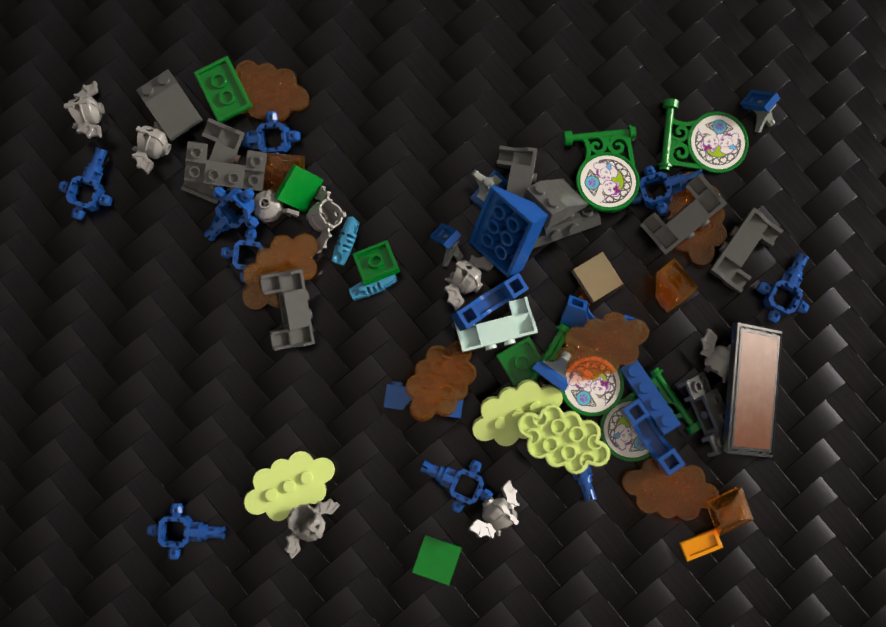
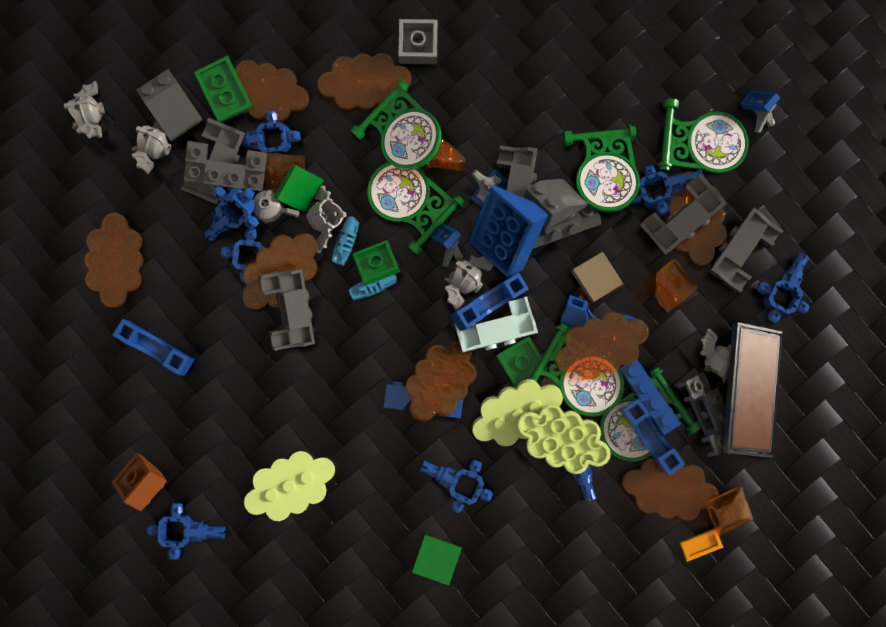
blue piece [58,147,113,220] -> none
light grey helmet [284,498,340,559] -> none
light grey helmet [469,480,519,539] -> none
blue piece [531,350,571,392] -> none
none -> clear orange plate [84,213,144,308]
none -> blue arch [112,319,195,376]
none -> dark orange slope [112,452,167,511]
none -> clear orange plate [318,53,411,110]
none -> piece [350,79,442,170]
none -> piece [368,162,464,256]
none -> light grey brick [399,19,437,64]
none -> clear orange slope [427,139,465,171]

